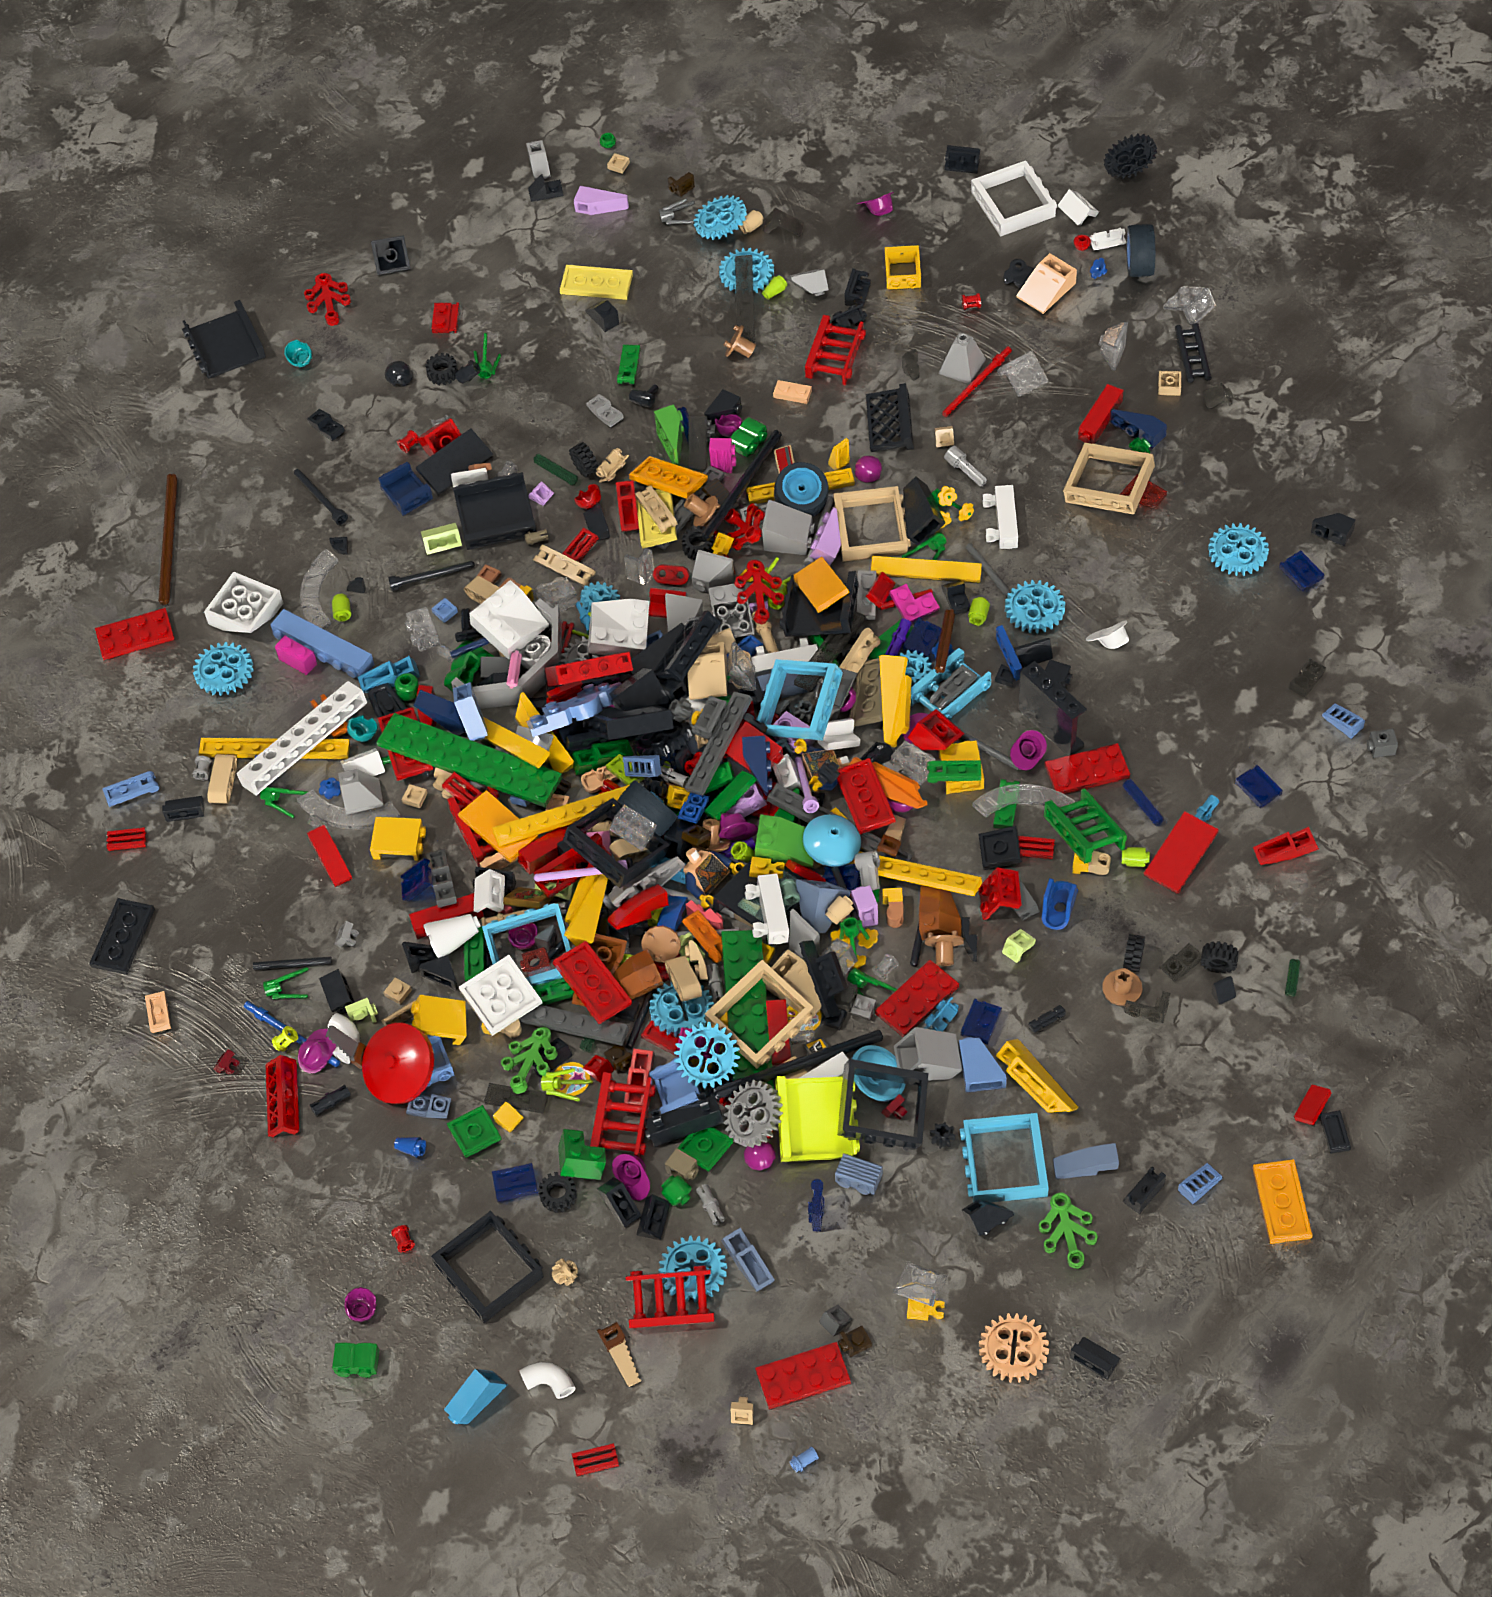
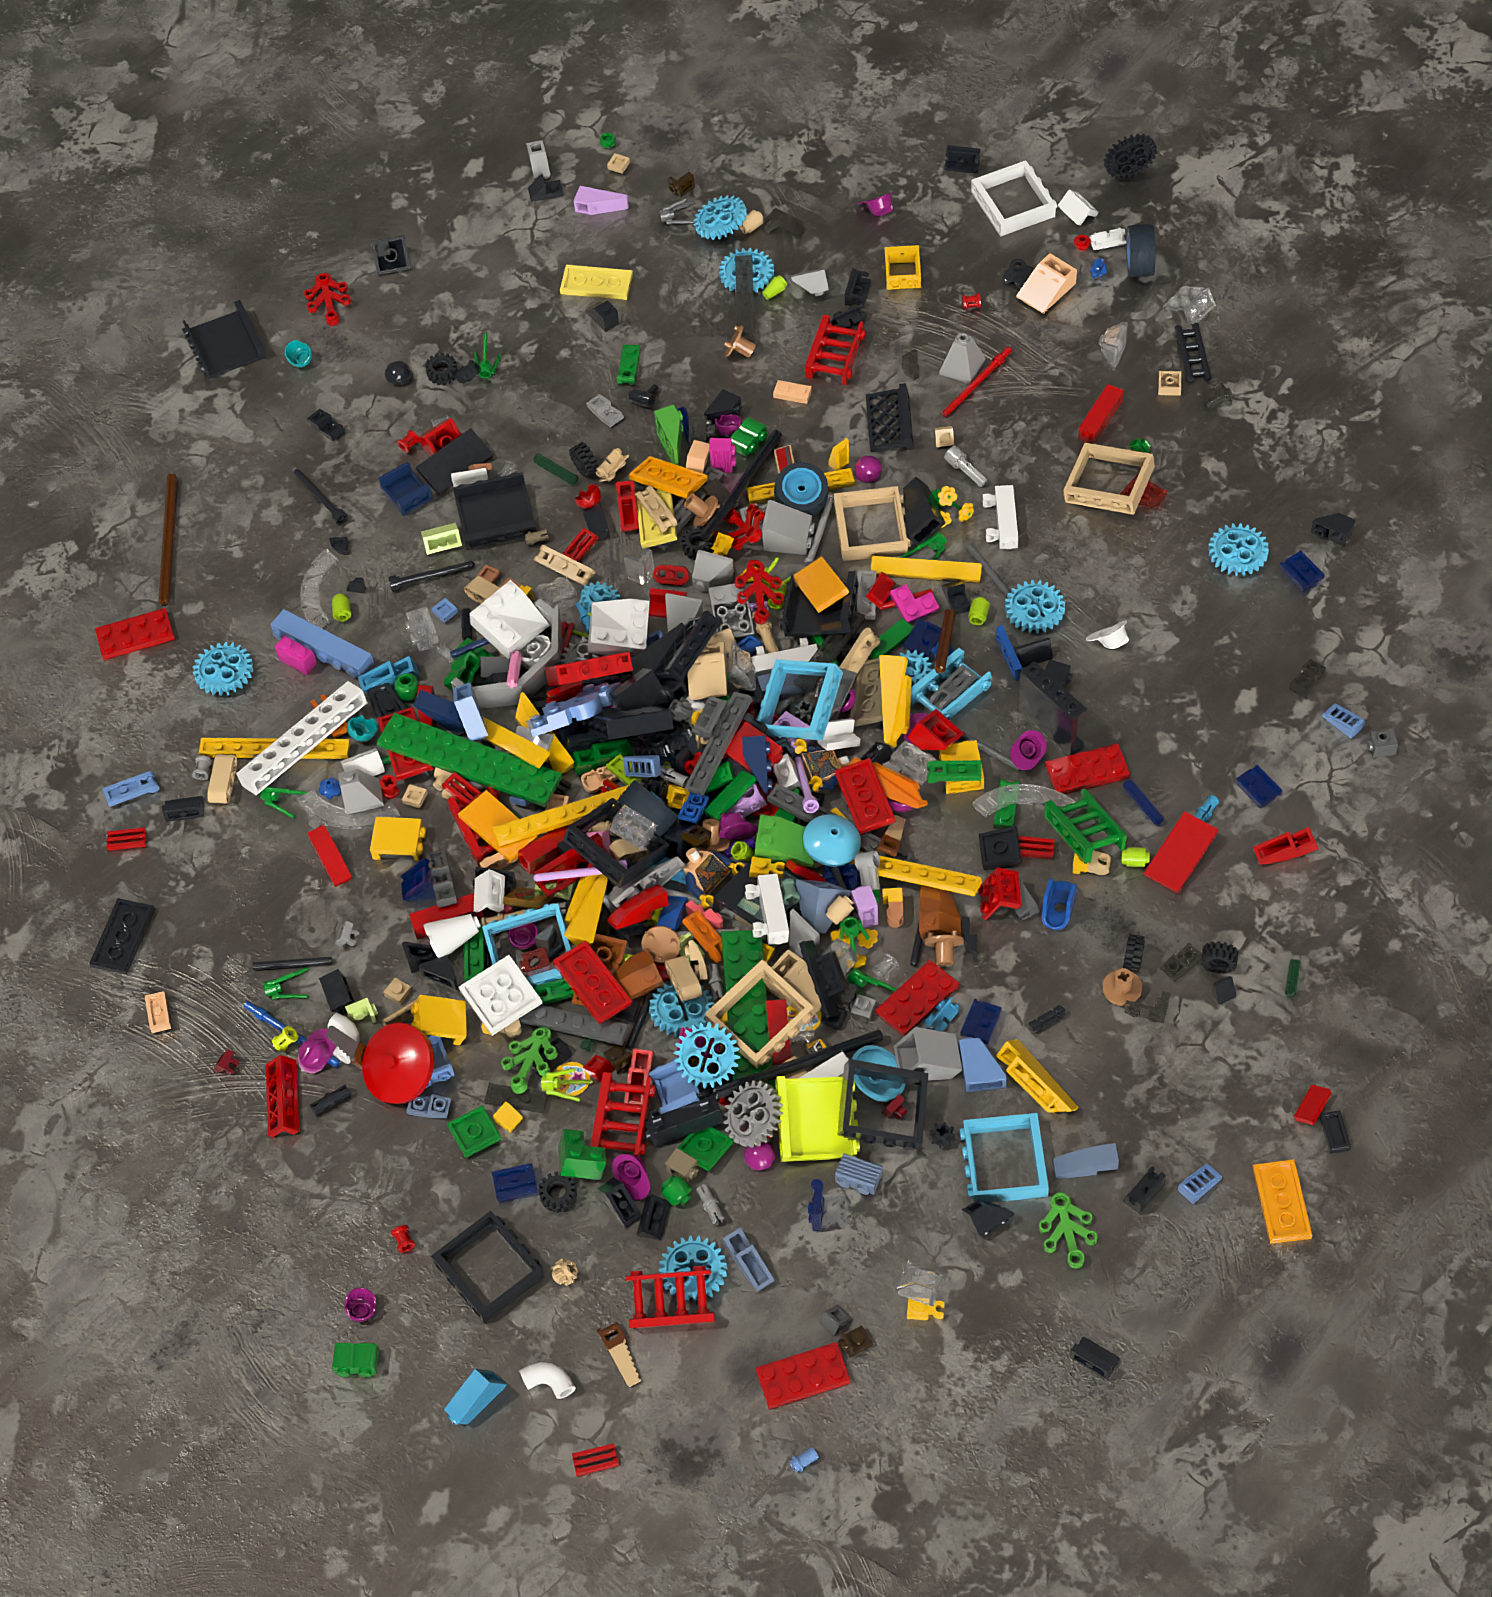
white slope [204,572,283,633] -> none
blue cone [394,1137,426,1157] -> none
red plate [431,302,460,333] -> none
black axle [455,629,484,642] -> none
lavender slope [528,481,554,506] -> none
red tile [641,1020,680,1056] -> none
tan tile [731,1397,754,1425] -> none
lavender slope [809,507,841,566] -> none
black gear [816,761,840,785] -> none
dark purple pin [885,618,912,656] -> none
light nougat gear [979,1313,1049,1383] -> none
black tile [995,664,1014,687] -> none
clear bracket [997,351,1048,397] -> none
yellowish green bracket [1002,929,1036,963] -> none
dark blue slope [1110,409,1167,449] -> none
none -> red bush [379,775,399,799]
none -> light nougat slope [686,440,710,473]

